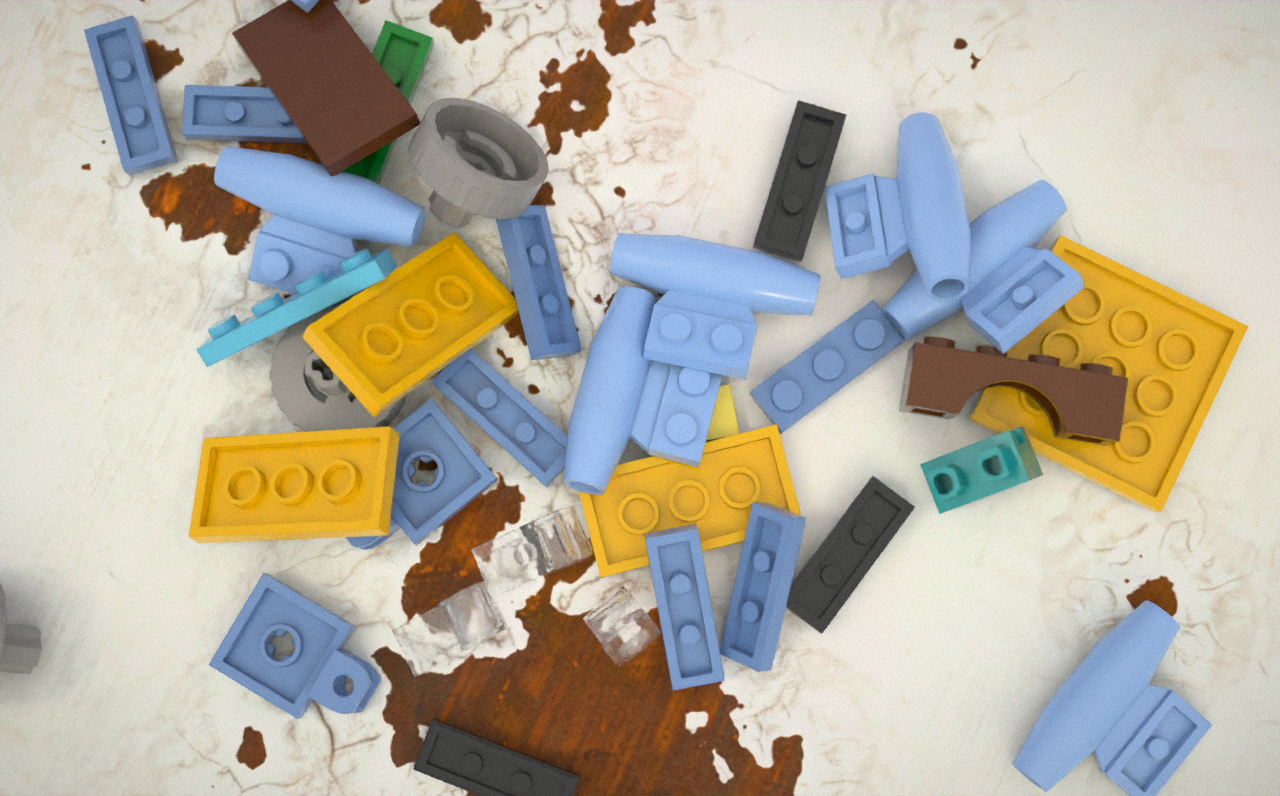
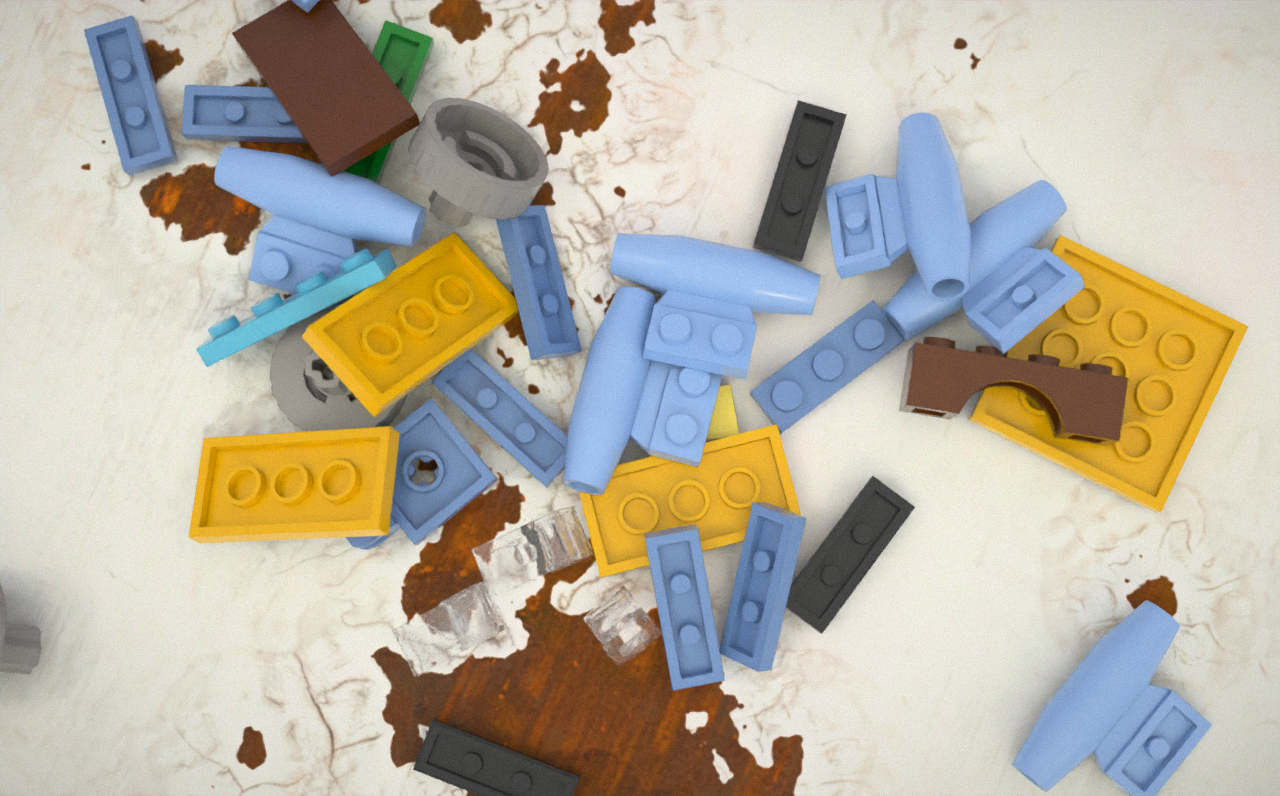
medium blue plate [208,573,381,719] -> none
teal hips [920,426,1043,514] -> none

